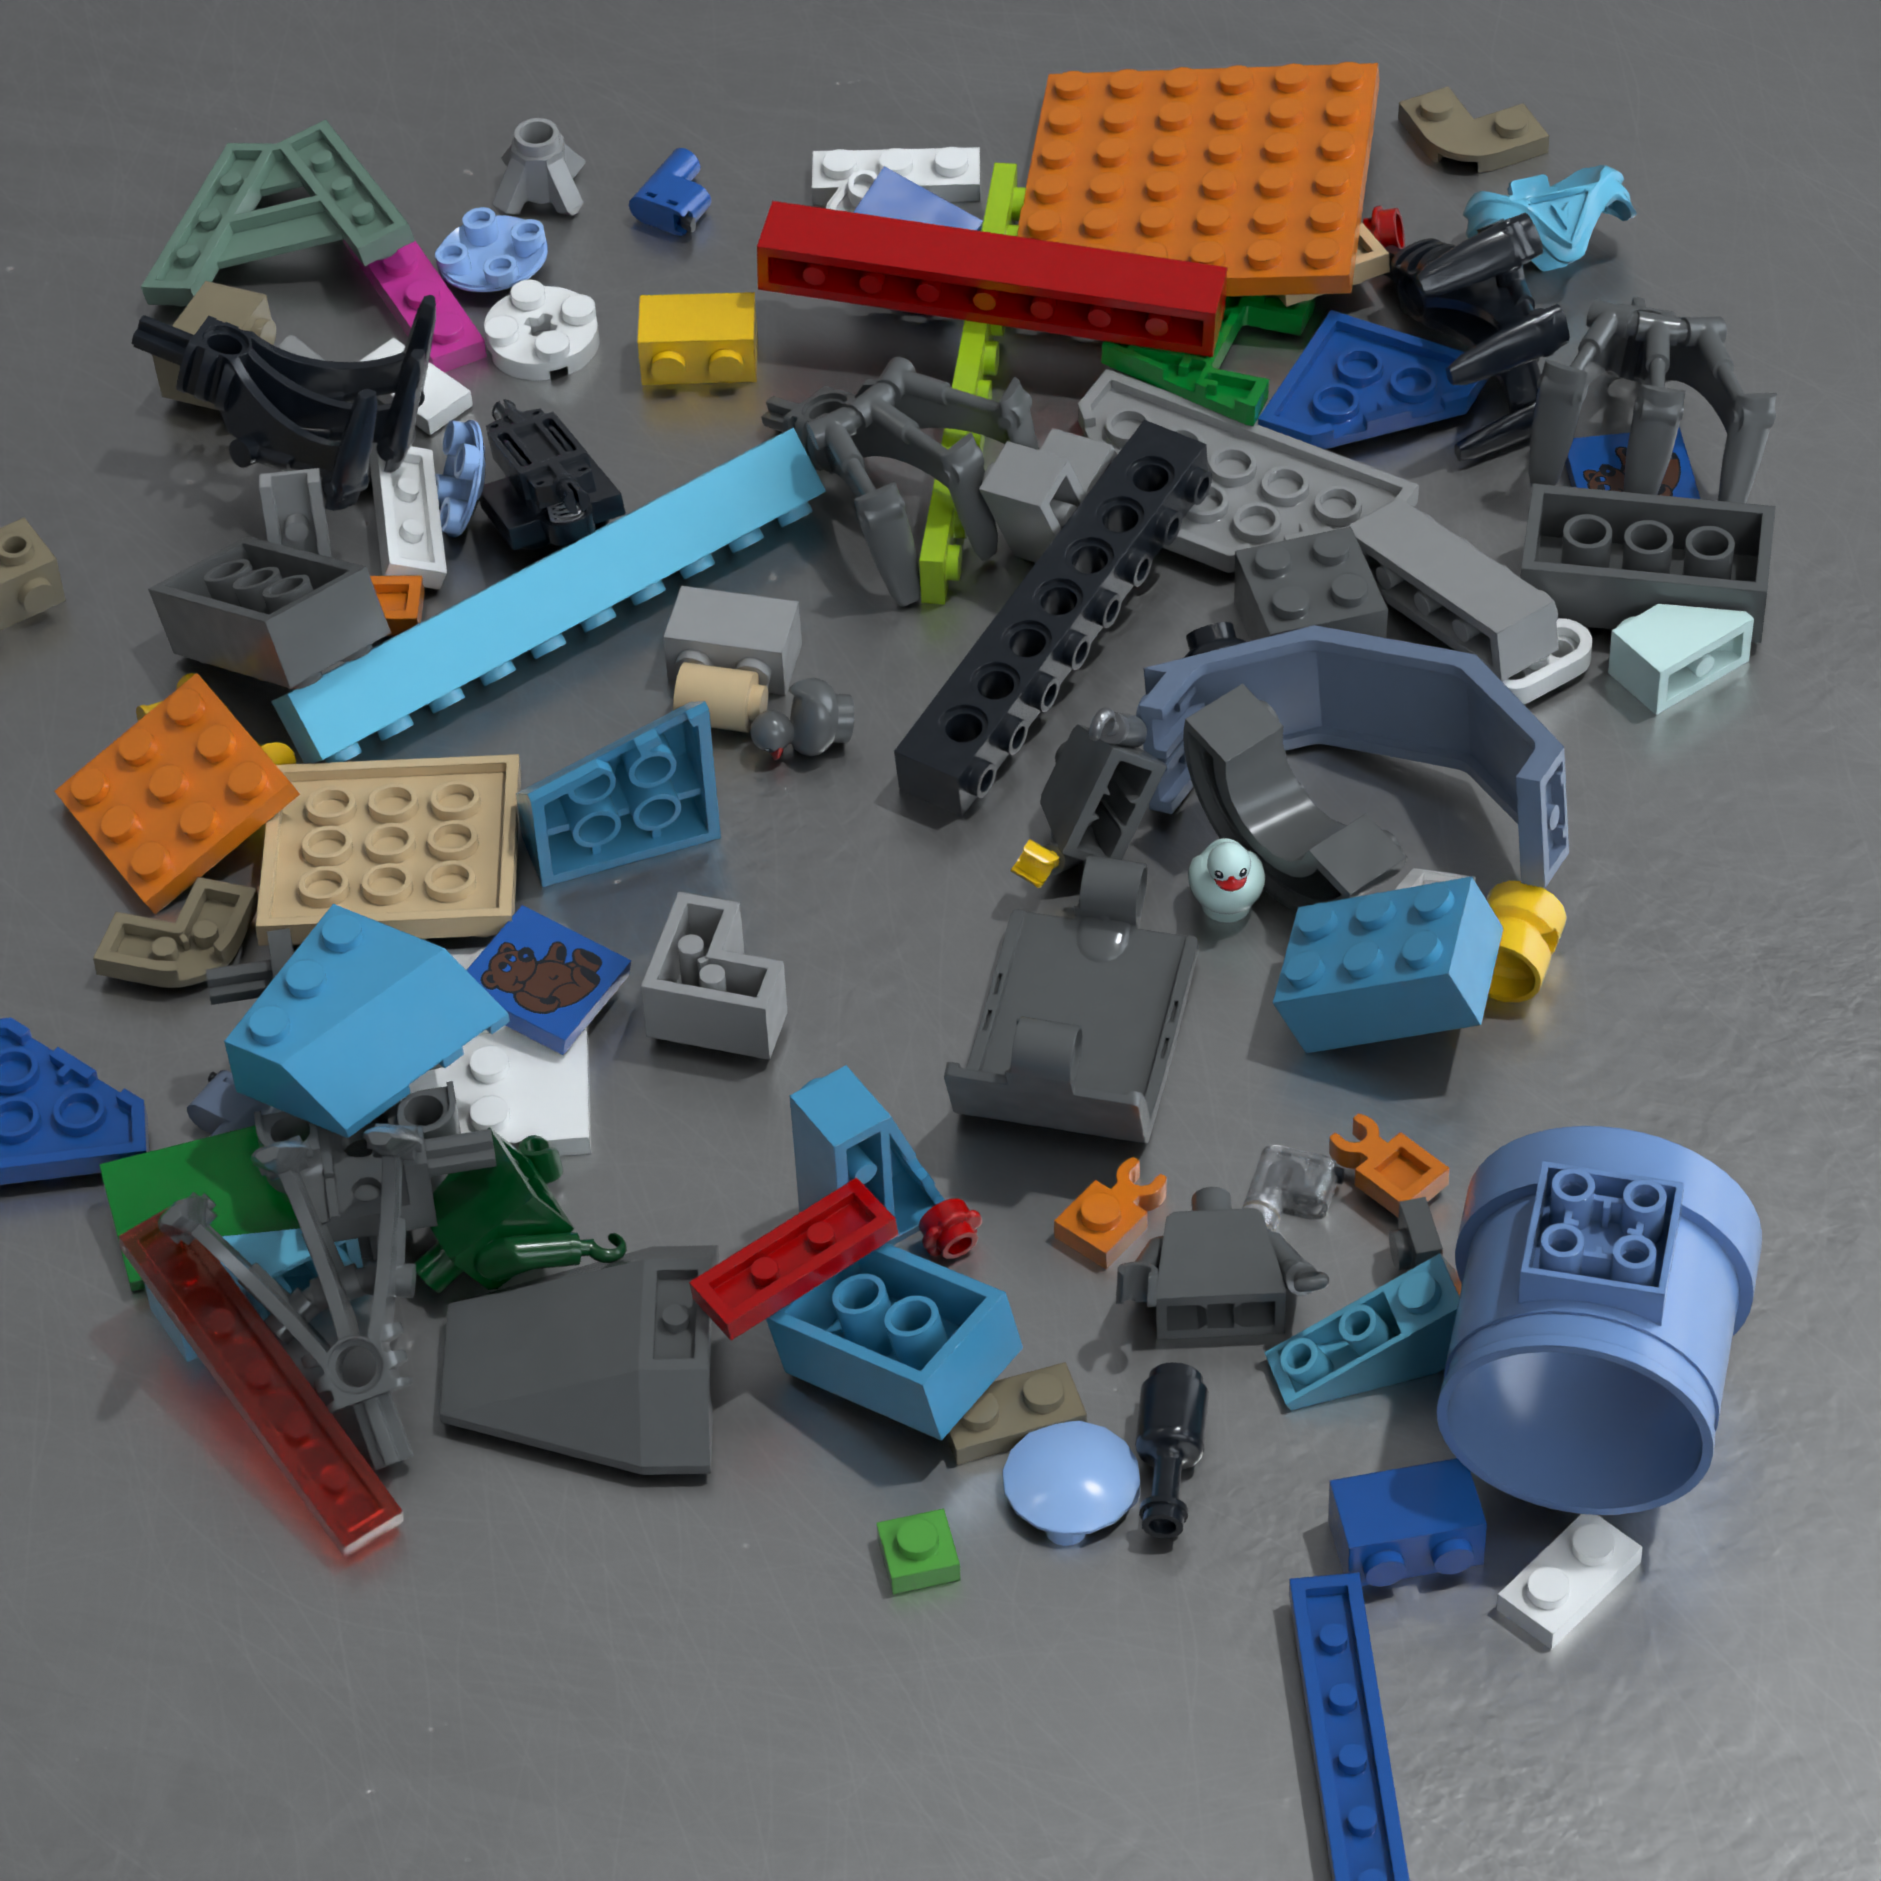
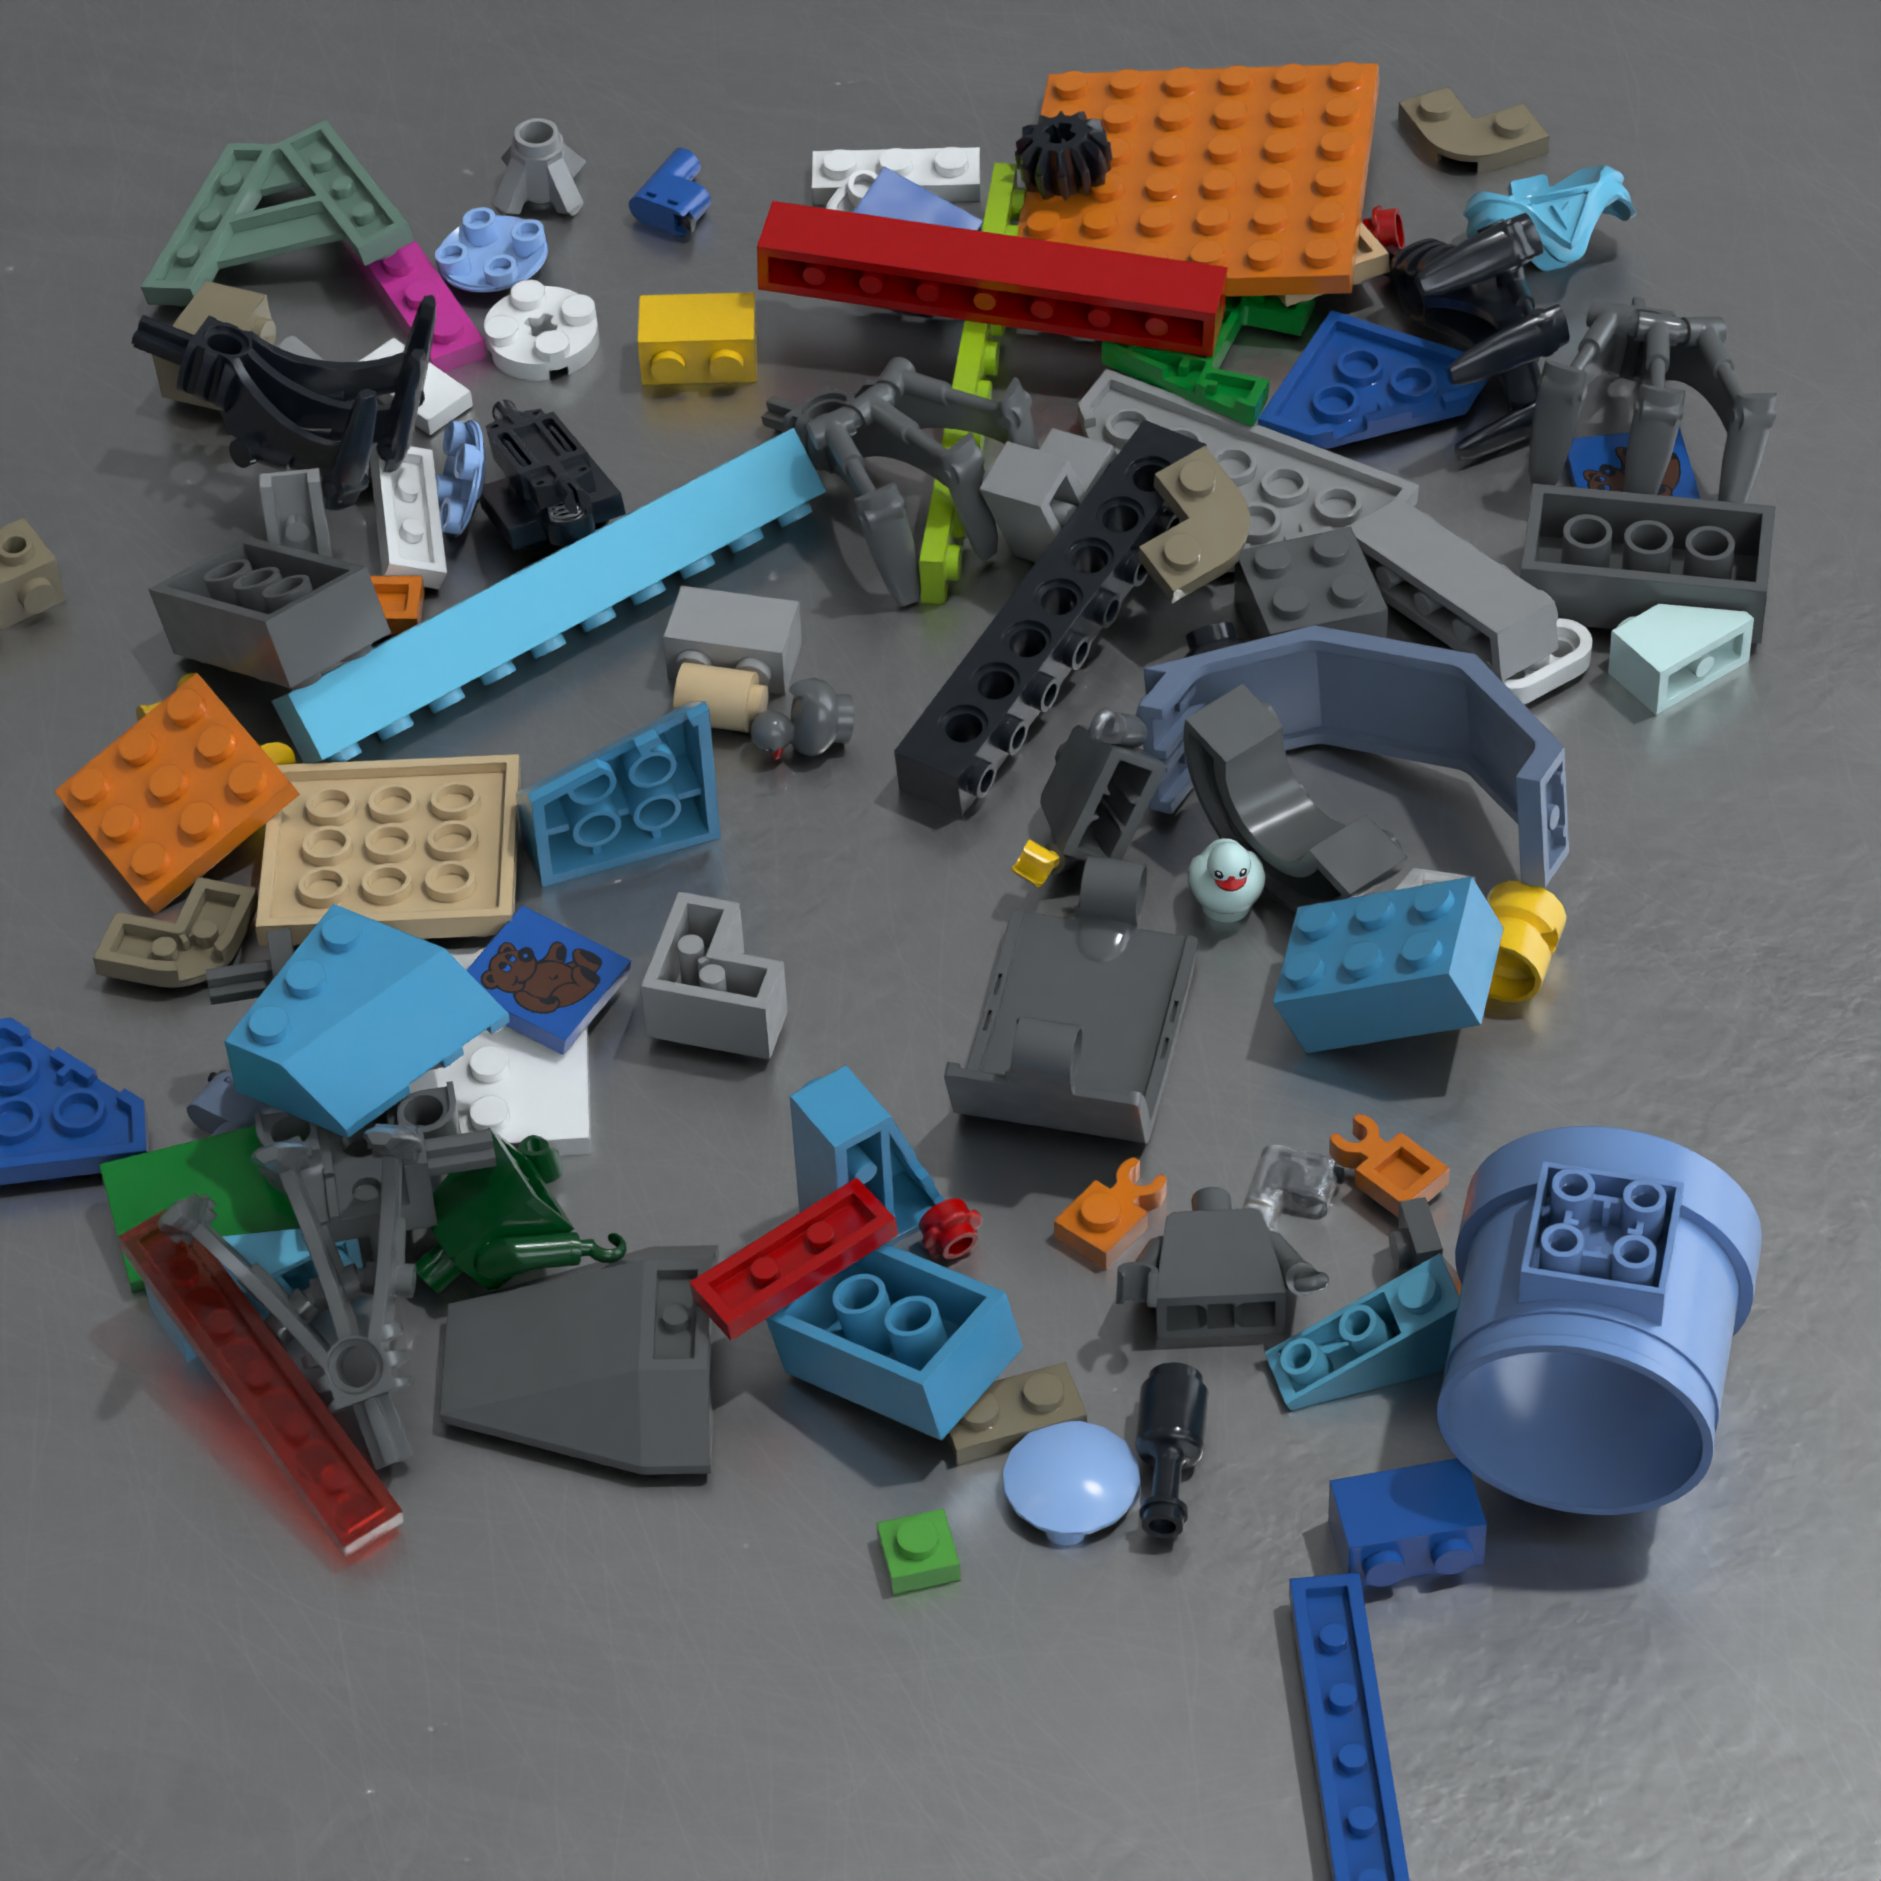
white plate [1497,1514,1642,1650] -> none
none -> black gear [1015,110,1113,201]
none -> dark tan plate [1138,446,1250,603]

